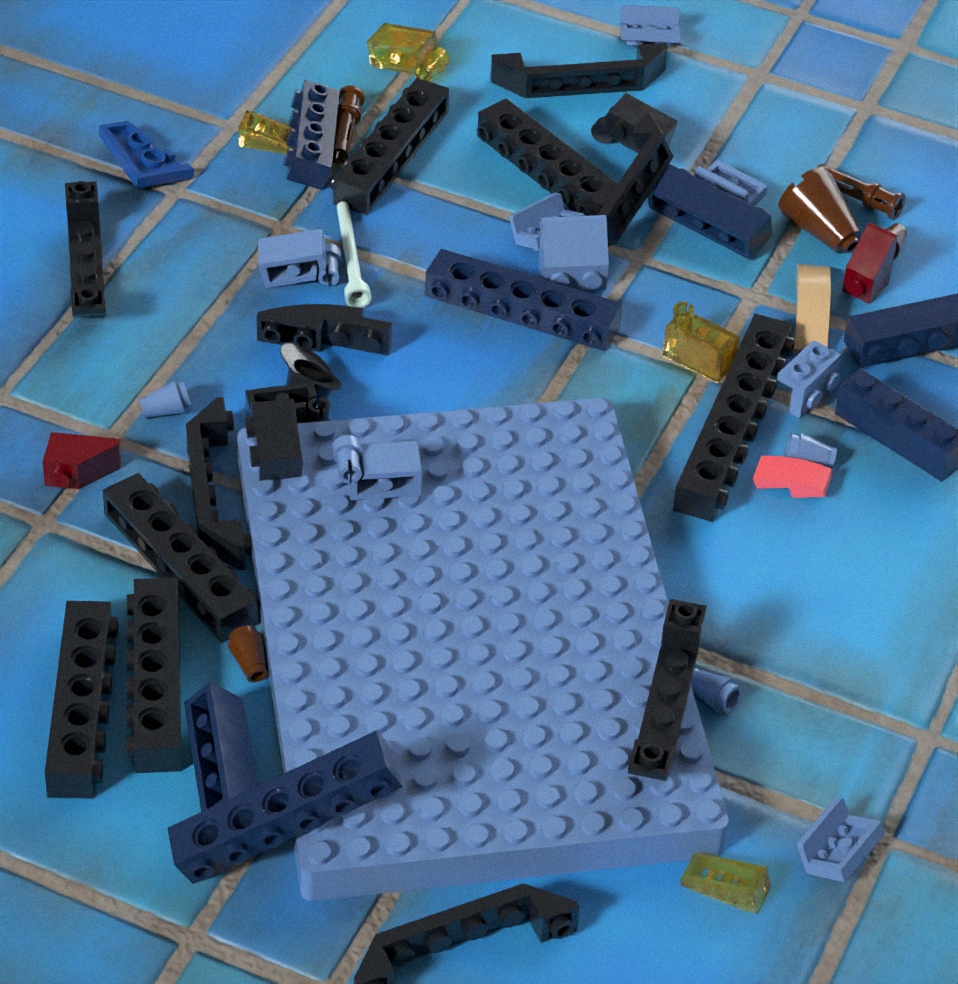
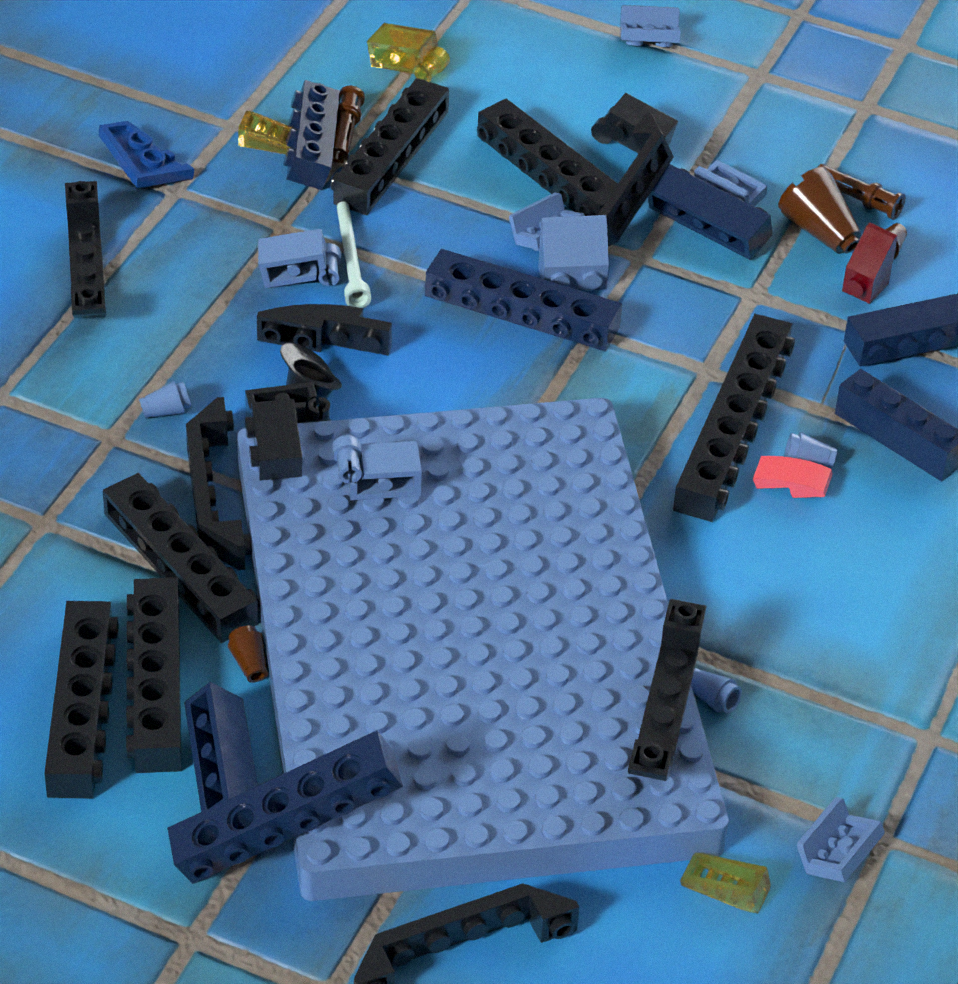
dark red slope [42,432,122,489] -> none
black slope [490,43,668,98] -> none
clear yellow hinge [663,301,740,383] -> none
medium blue bracket [777,341,841,419] -> none
tan slope [793,263,831,354] -> none

